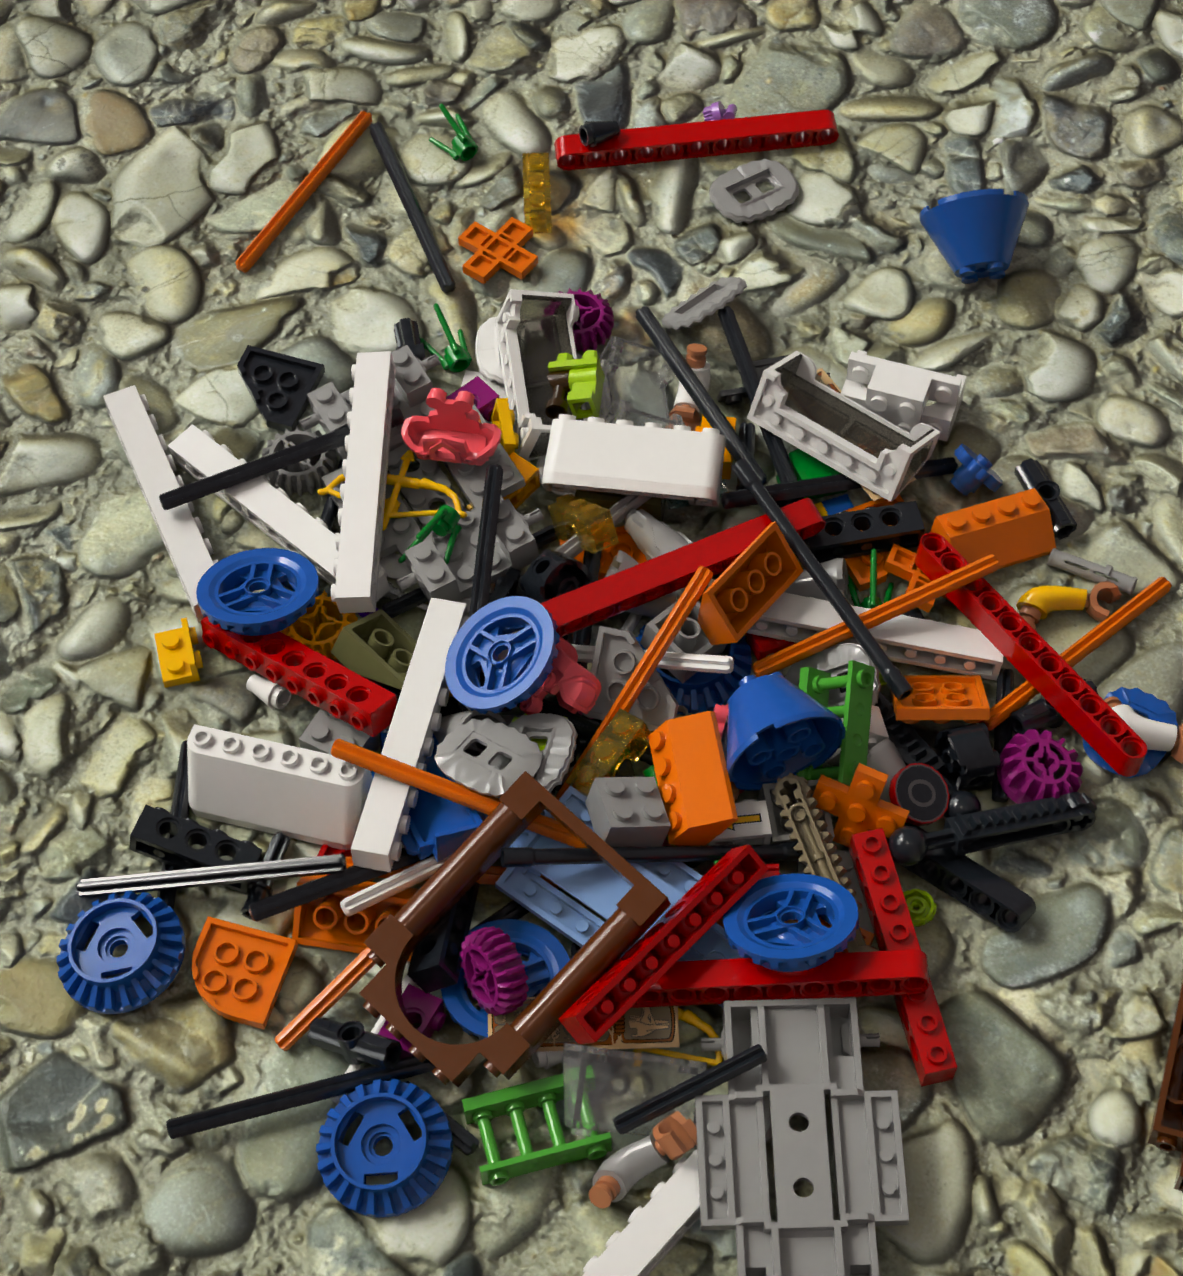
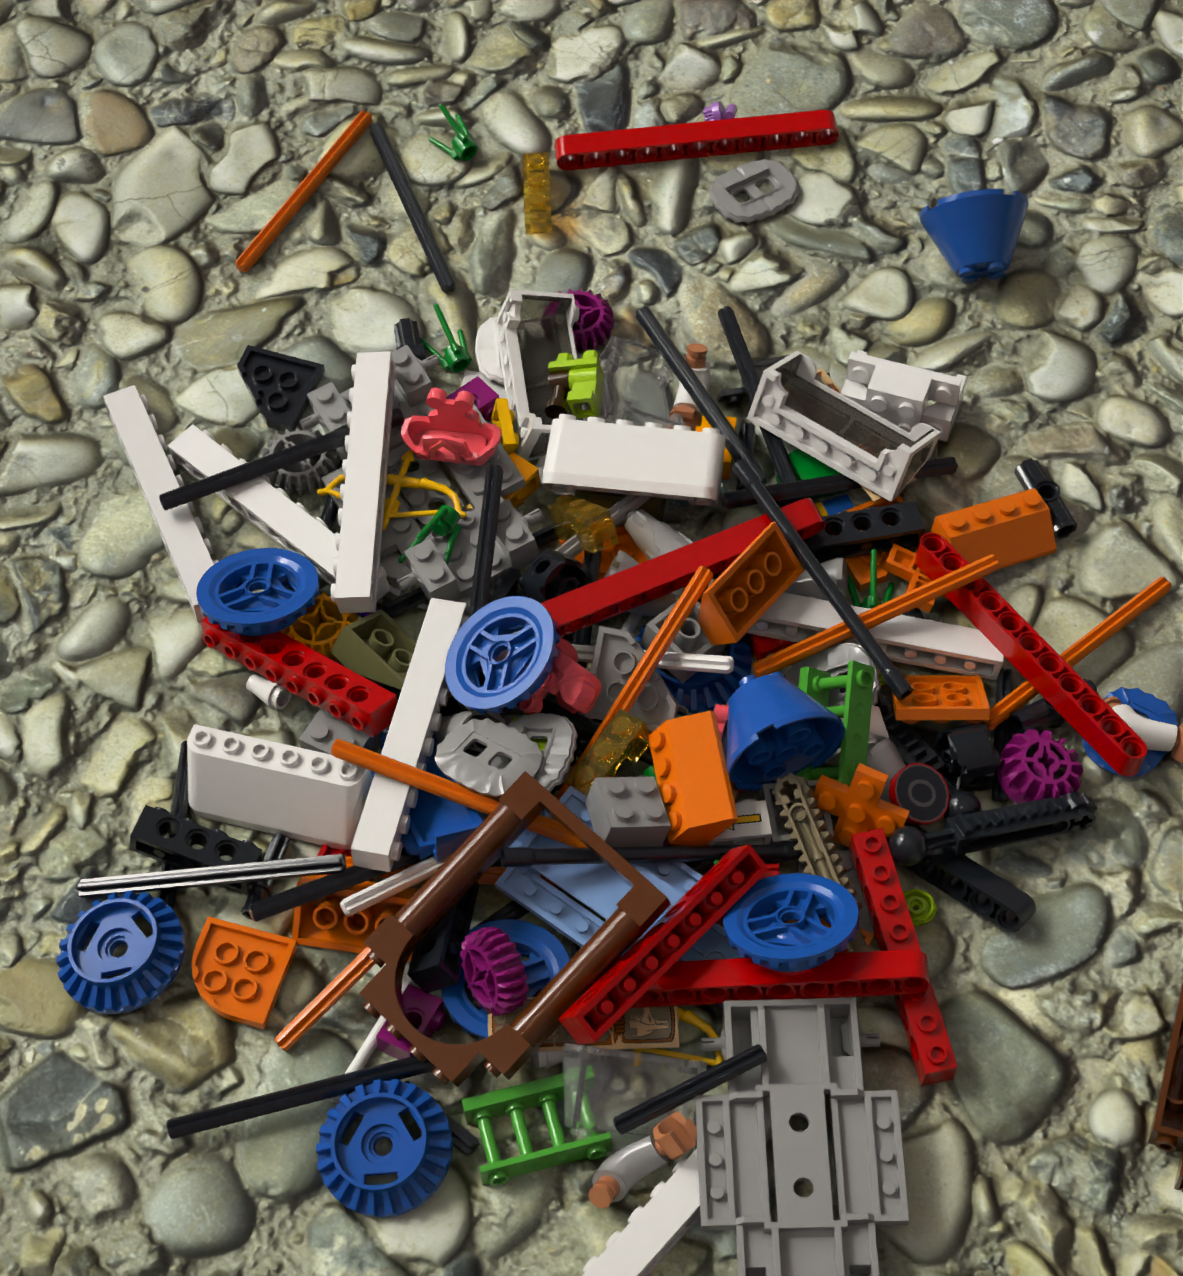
yellow bracket [154,617,203,688] -> none
black piece [307,1017,402,1069] -> none
orange plate [458,217,538,284] -> none
black cone [579,120,620,147] -> none
light grey piece [662,276,747,330] -> none
blue plant [950,443,1003,496] -> none
piece [1016,581,1122,630] -> none
light grey pin [1047,548,1138,595] -> none

